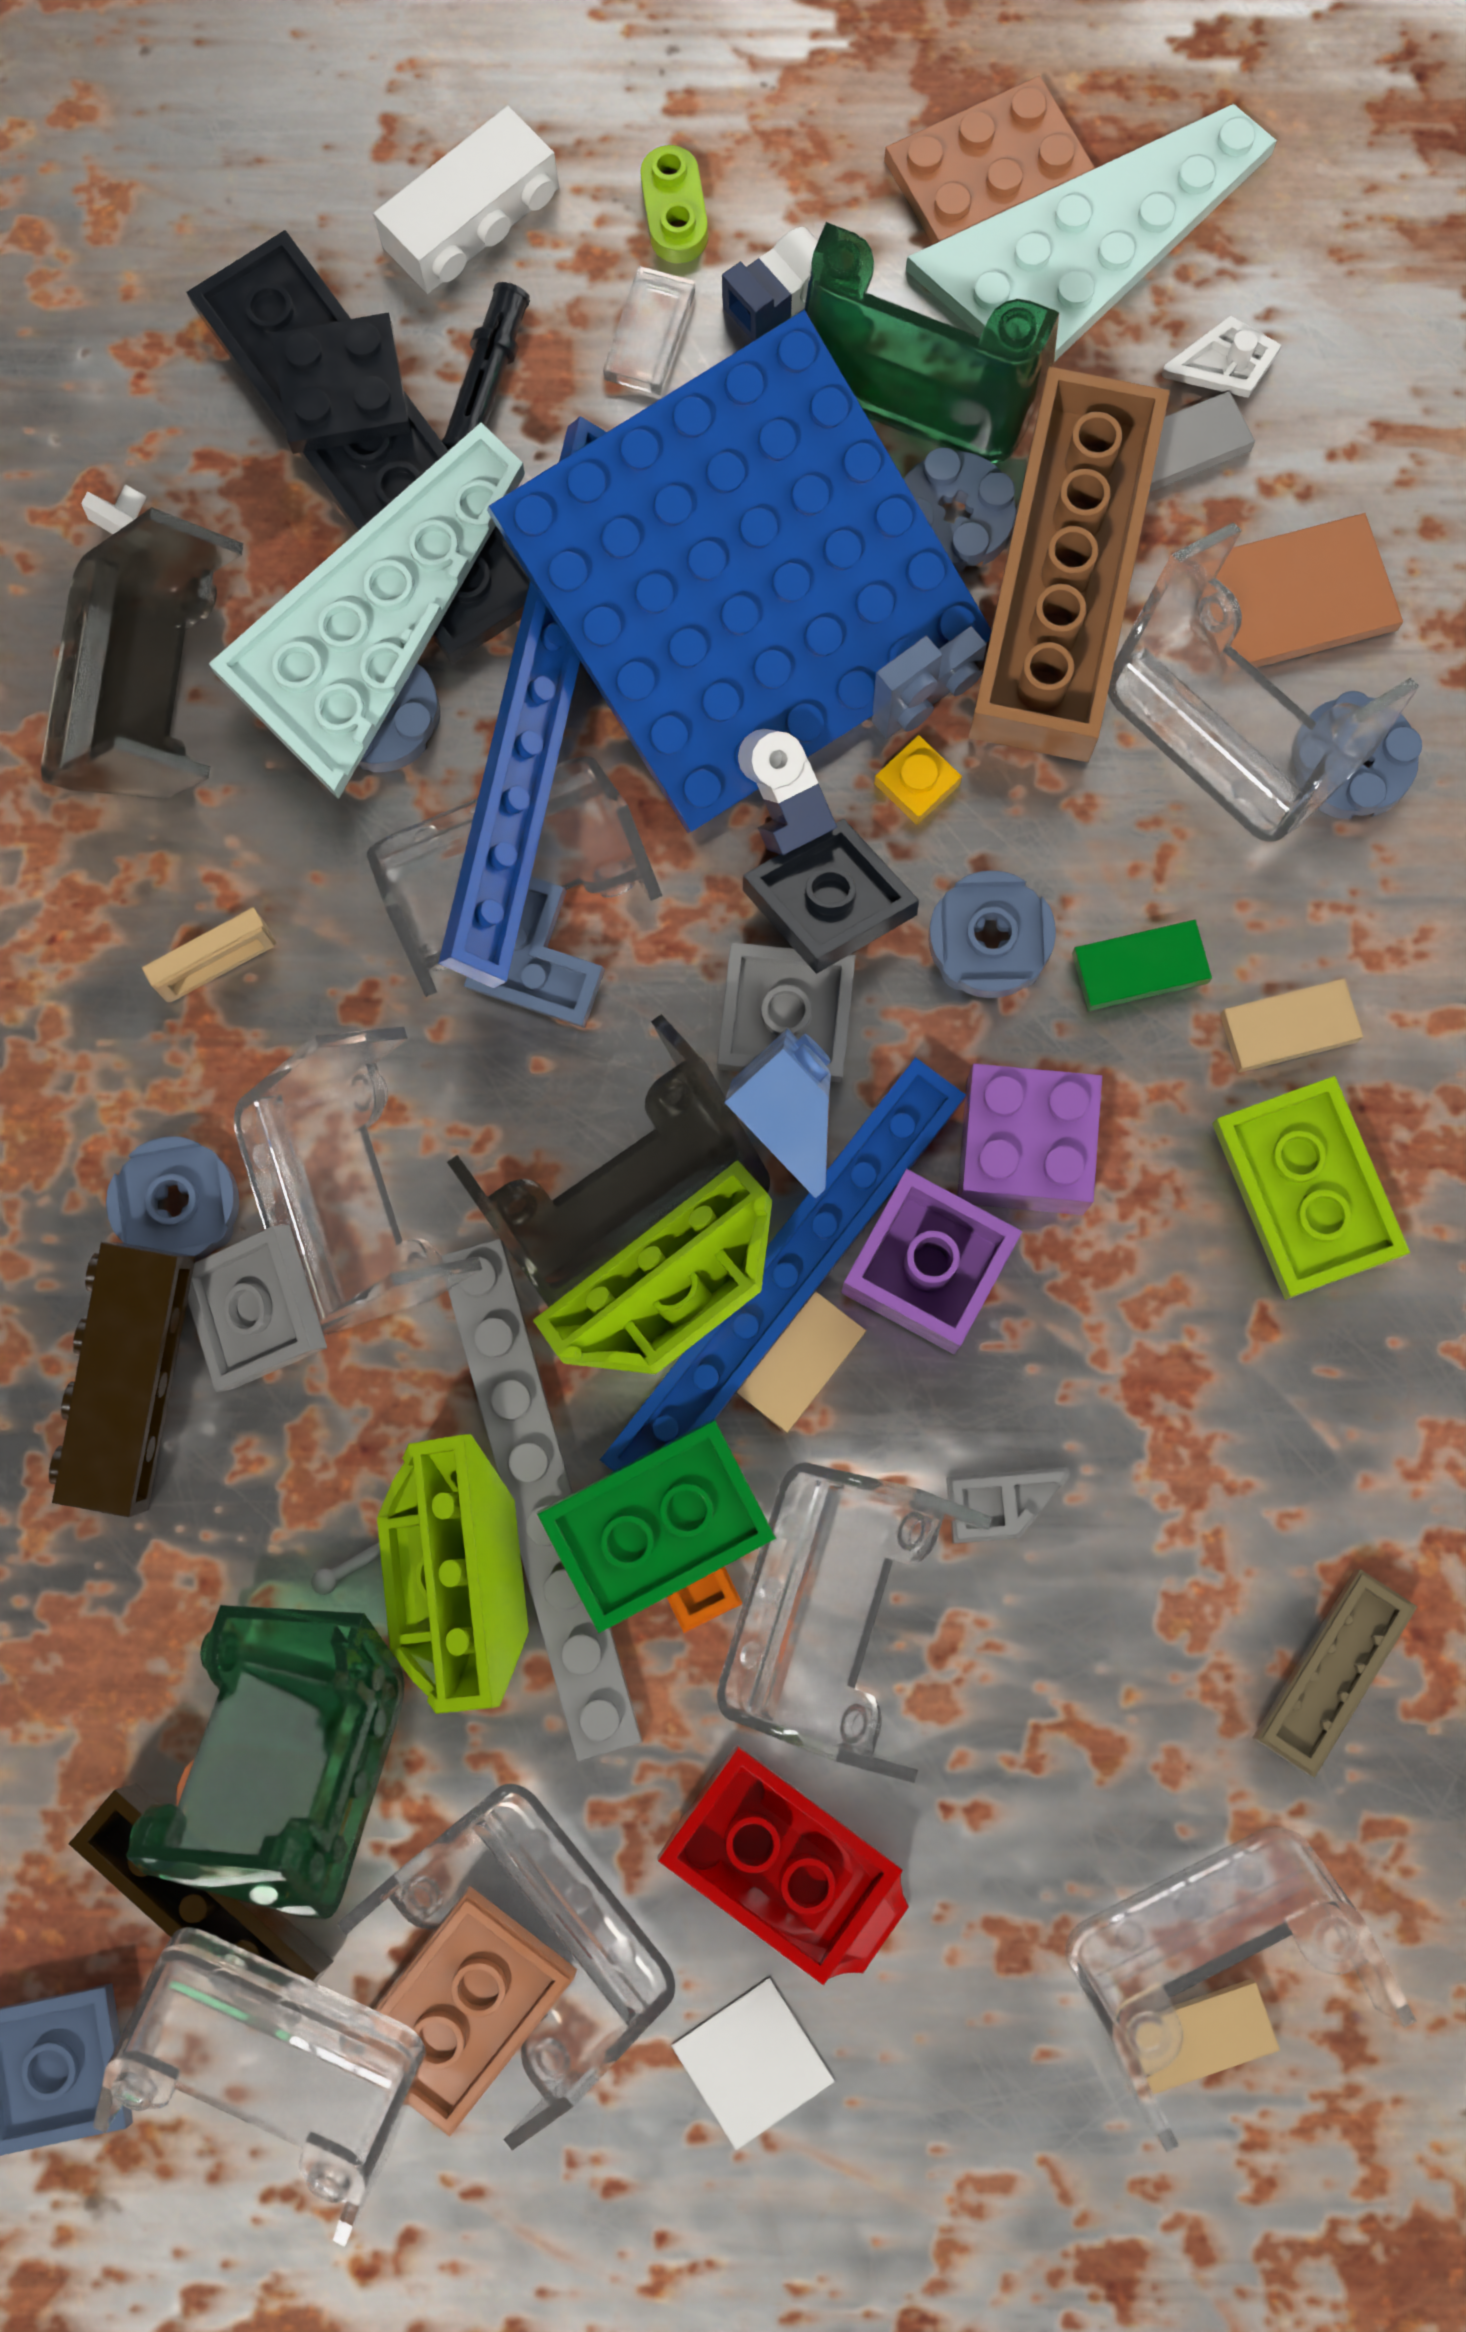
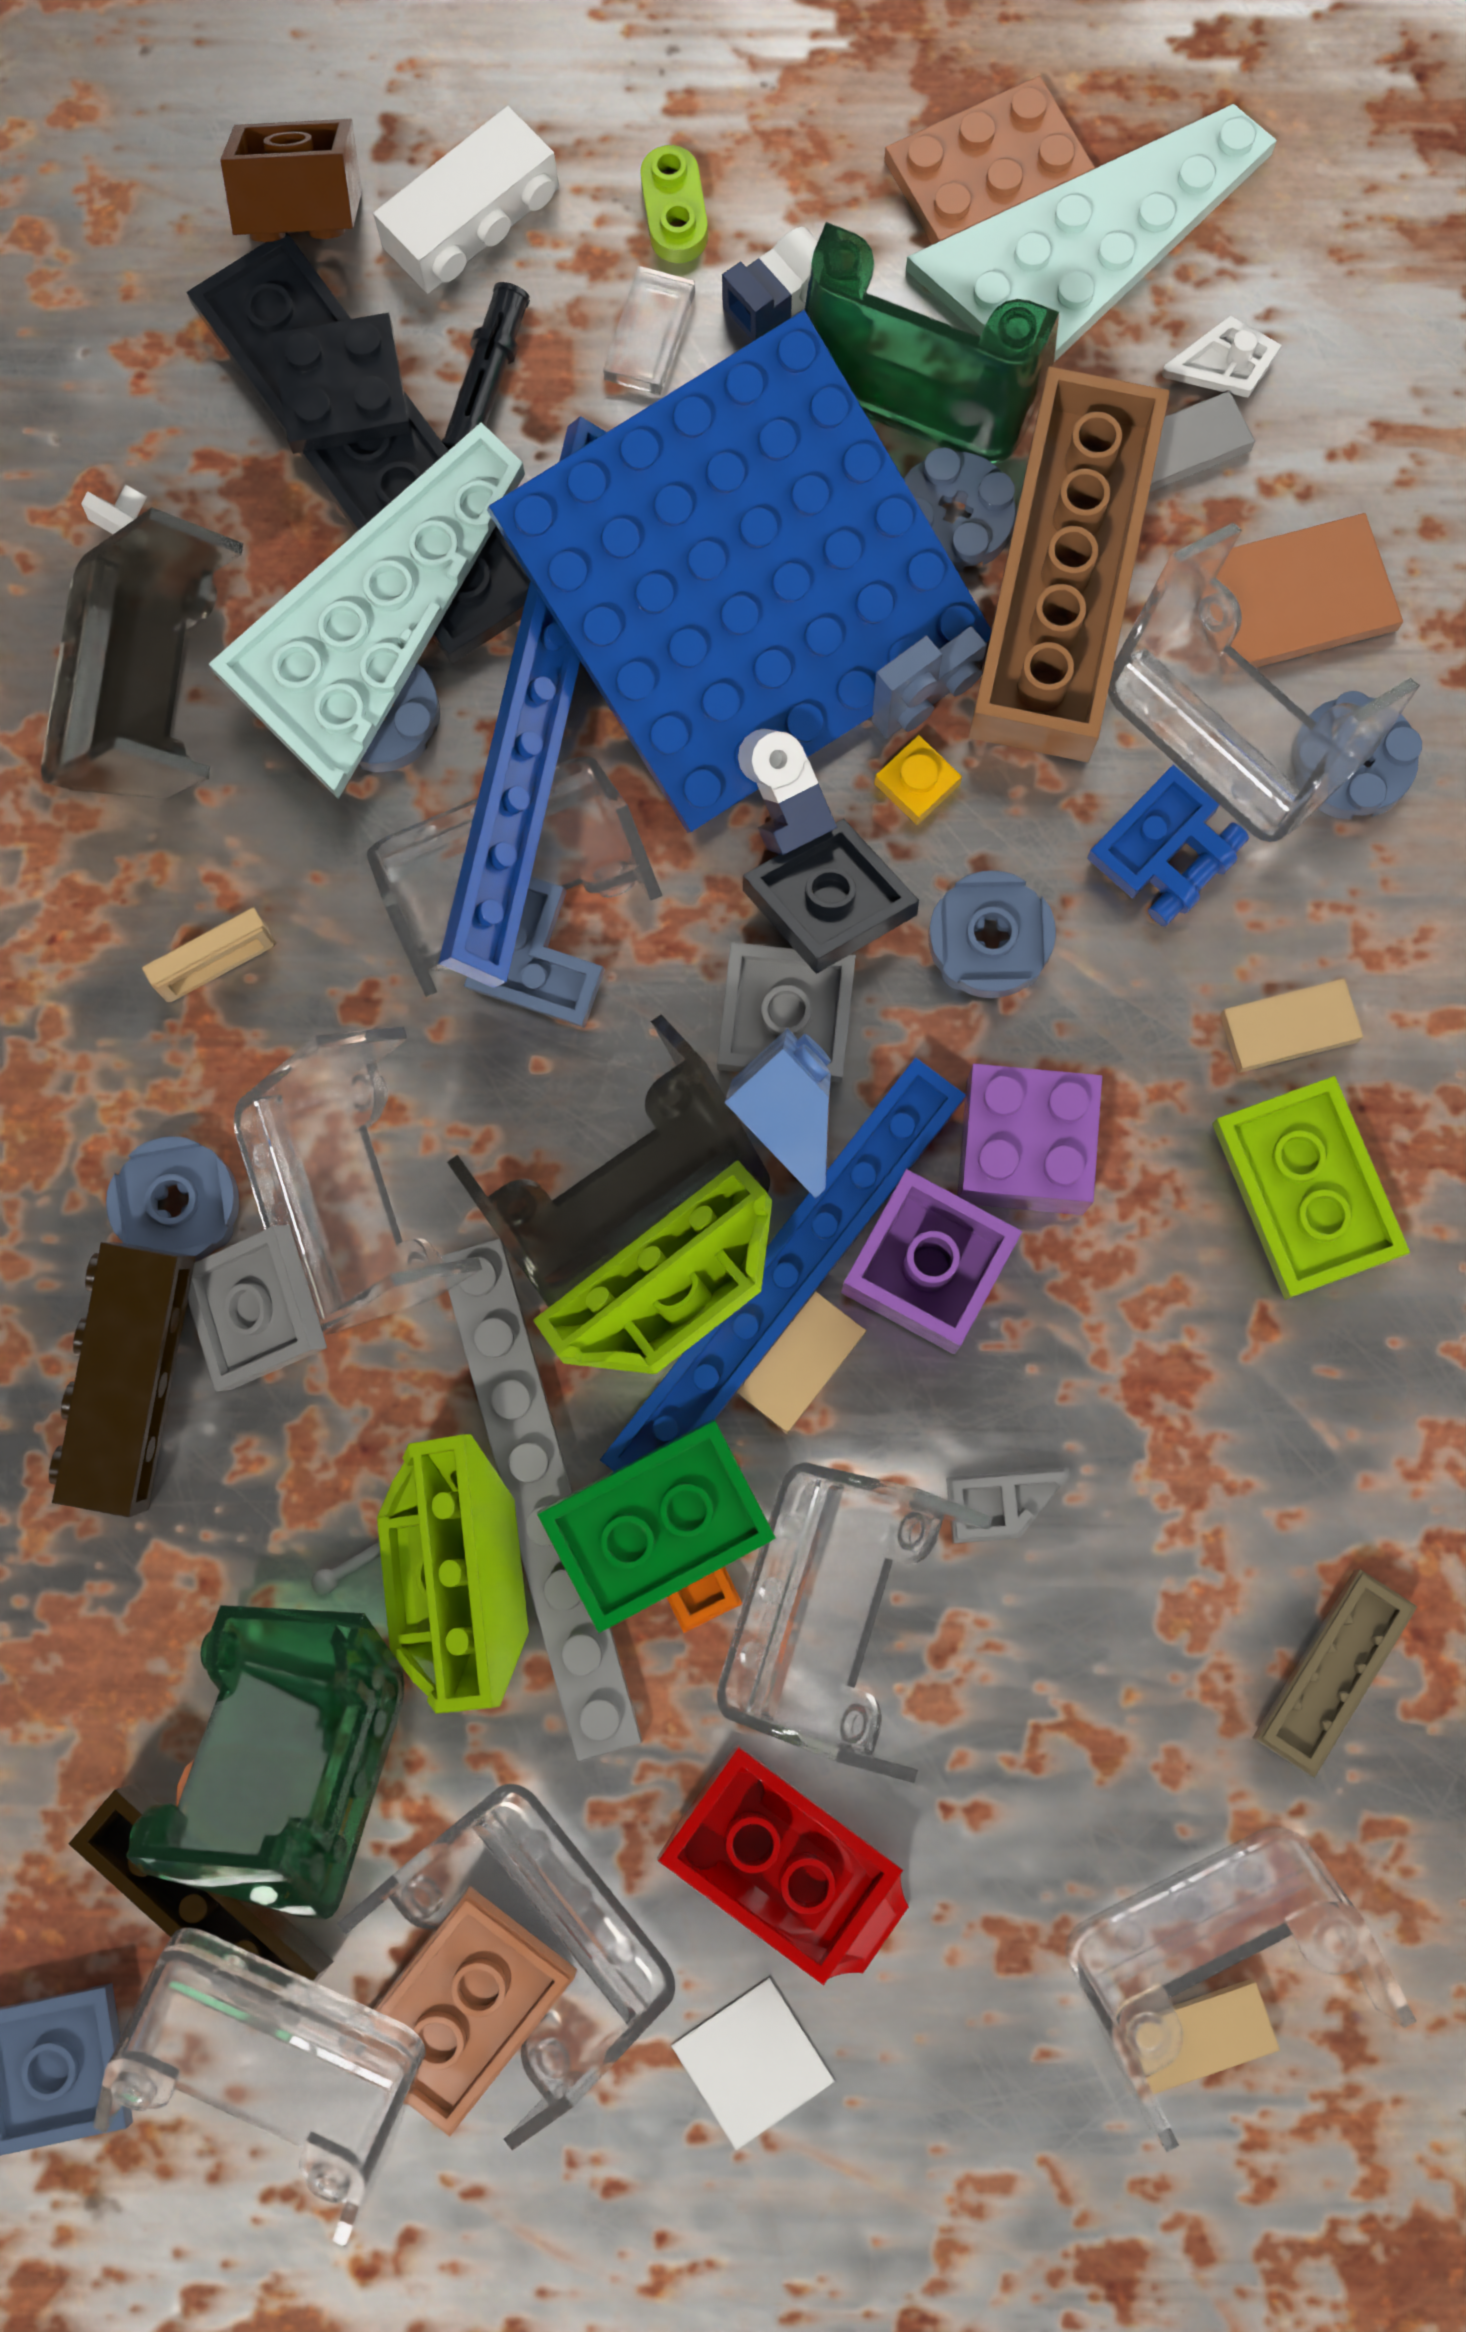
green tile [1072,919,1212,1012] -> none
none -> reddish brown brick [220,119,362,242]
none -> blue plate [1087,764,1249,927]

